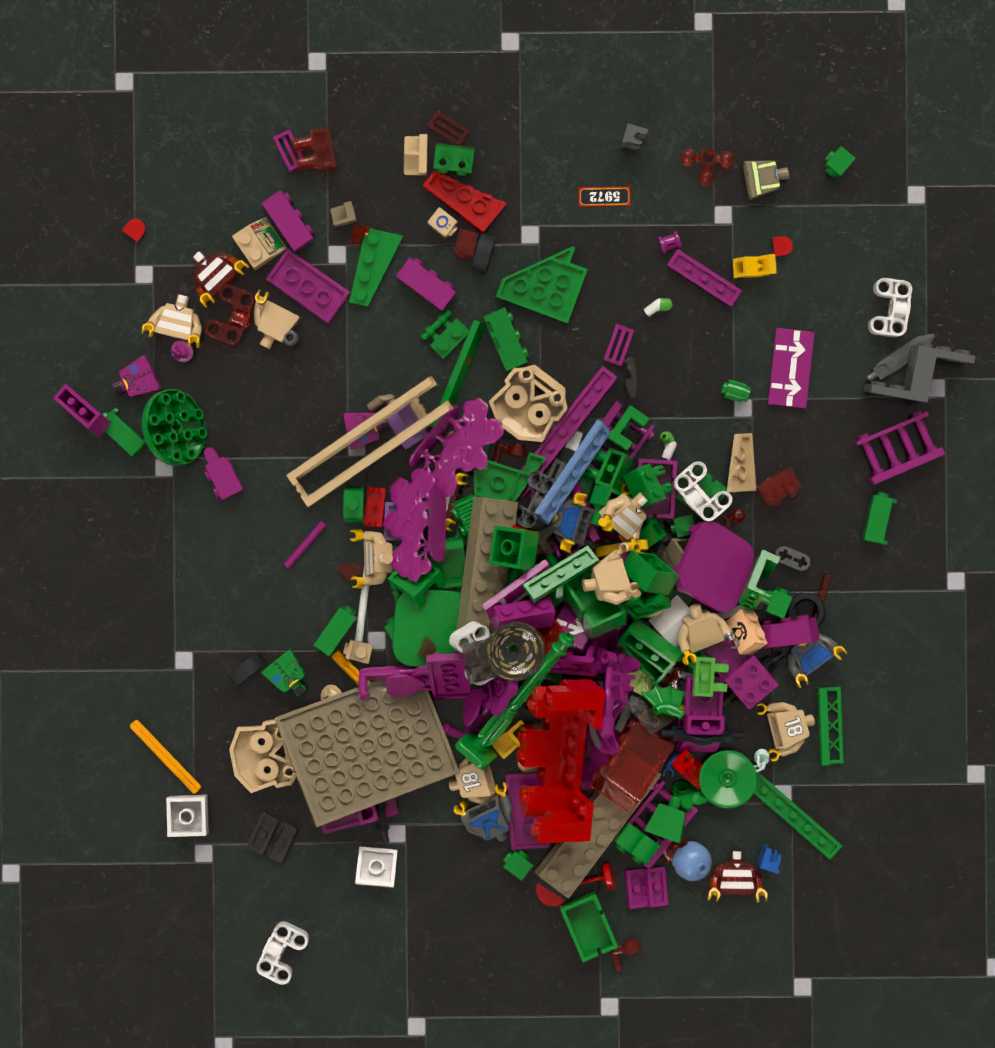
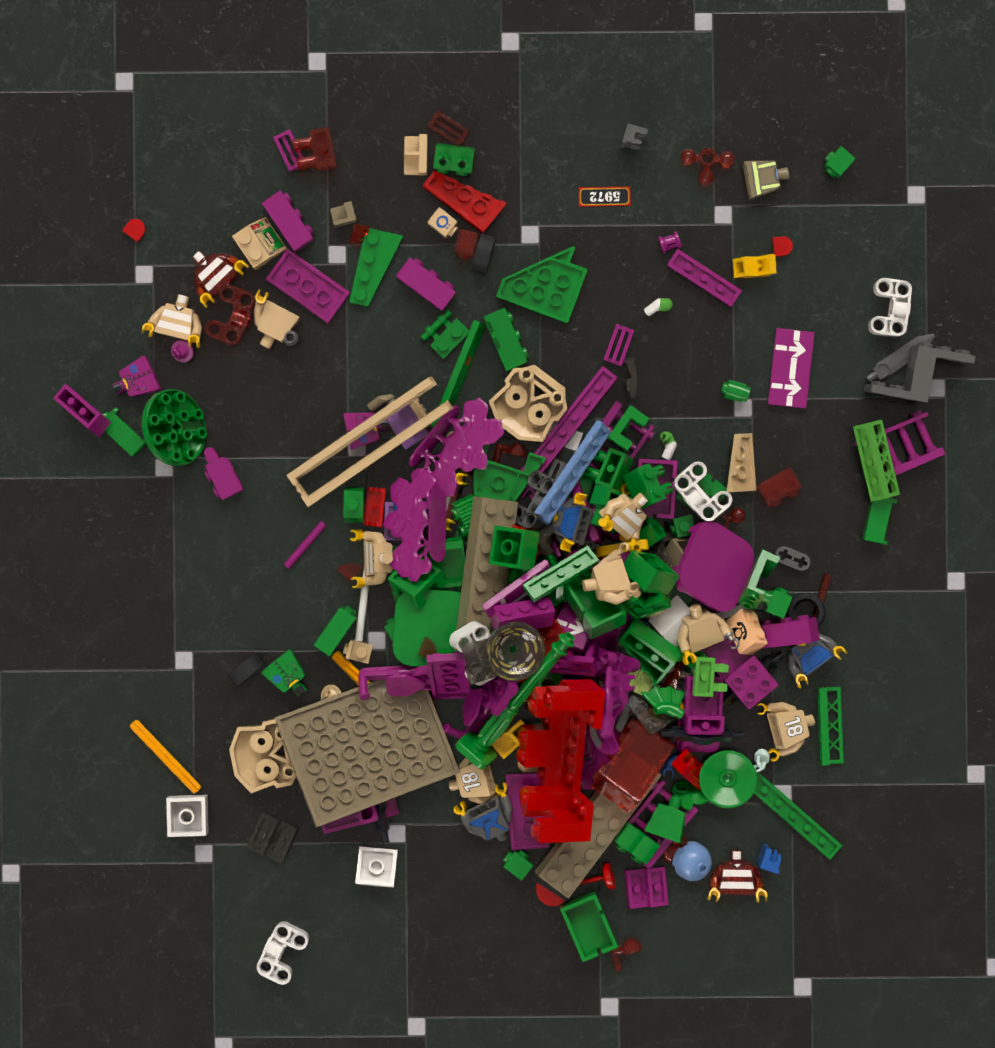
none -> bright green fence [853,420,900,501]

